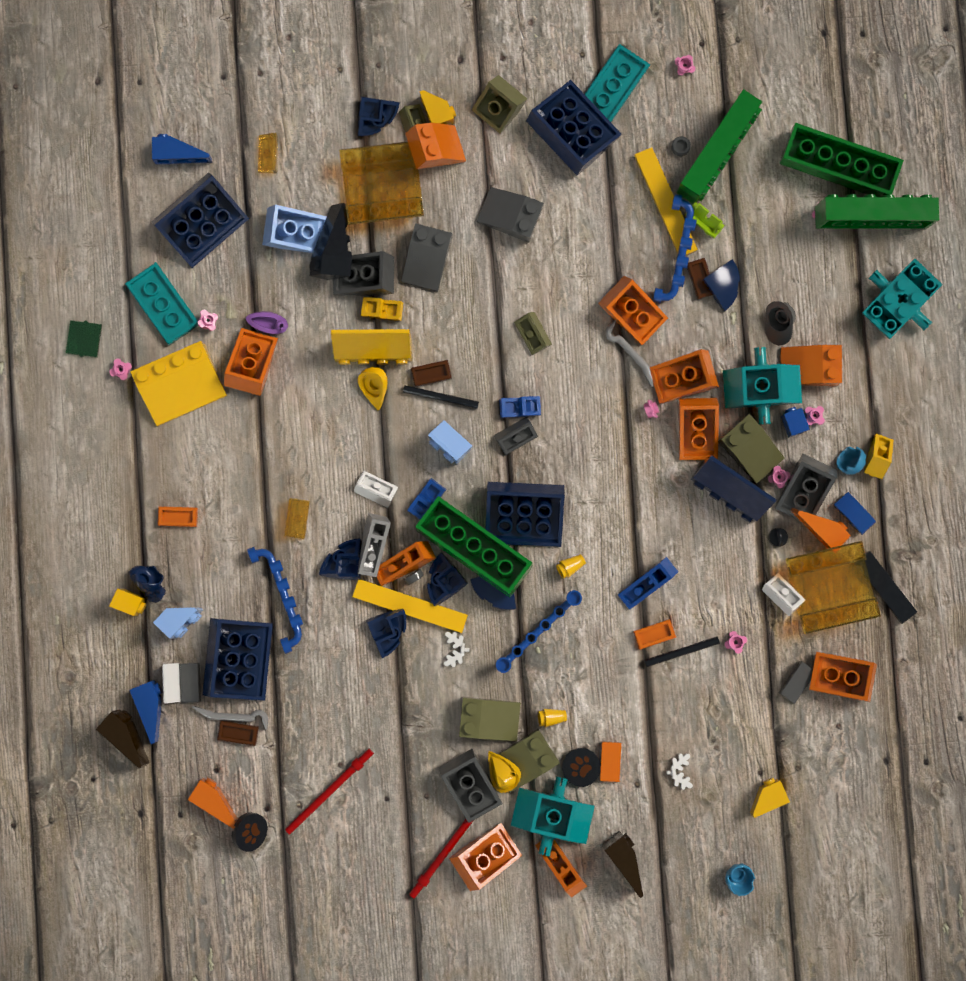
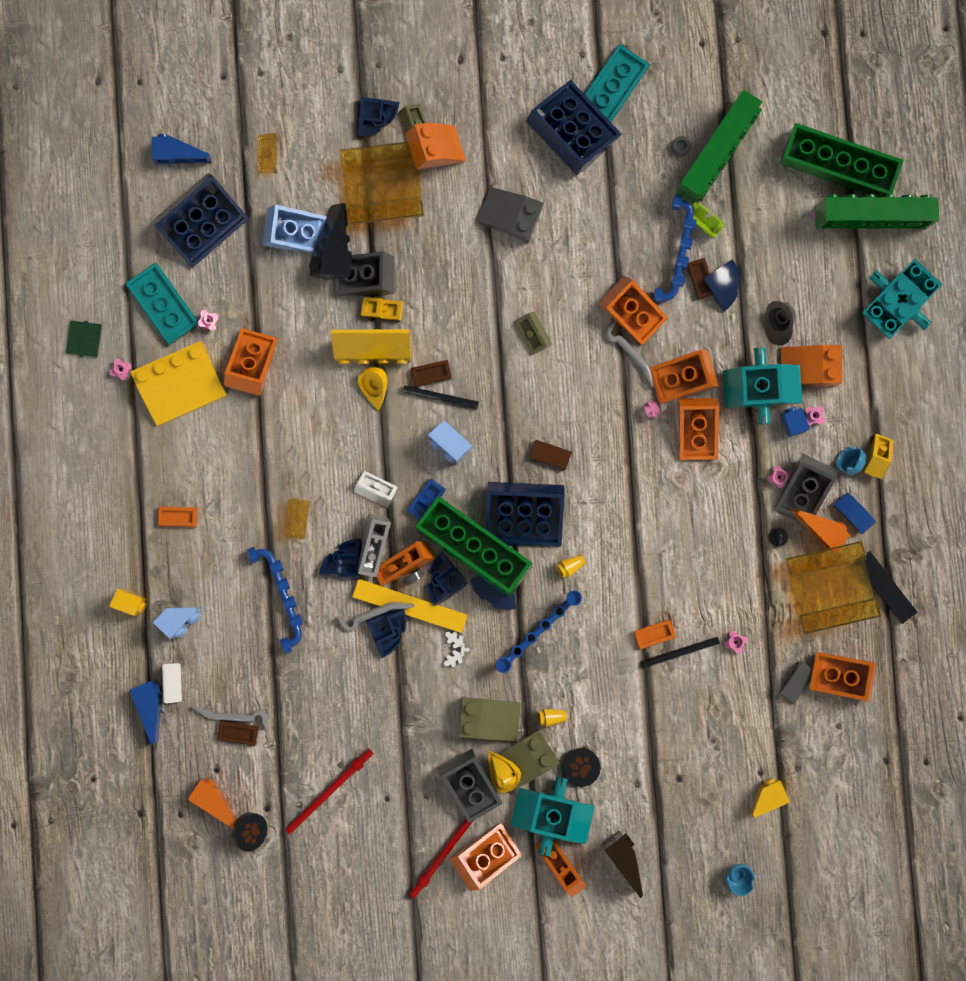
dark brown slope [96,709,150,769] -> none
dark blue hair [129,566,166,603] -> none
dark grey slope [180,663,201,703] -> none
dark blue slope [202,618,273,701] -> none
medium lavender arm [246,311,288,334] -> none
dark grey slope [401,223,453,292] -> none
yellow slope [419,90,456,125] -> none
olive slope [472,75,527,134] -> none
dark grey slope [494,417,538,455] -> none
blue slope [499,396,541,418] -> none
orange tile [600,741,621,782] -> none
blue slope [618,557,678,610] -> none
yellow tile [634,147,698,256] -> none
white animal [666,753,693,790] -> none
bright pink plate [675,55,695,76] -> none
dark blue slope [691,455,776,523] -> none
olive slope [718,414,785,484] -> none
white slope [762,573,805,616] -> none
none -> light grey piece [337,602,414,632]
none -> reddish brown tile [530,440,572,470]

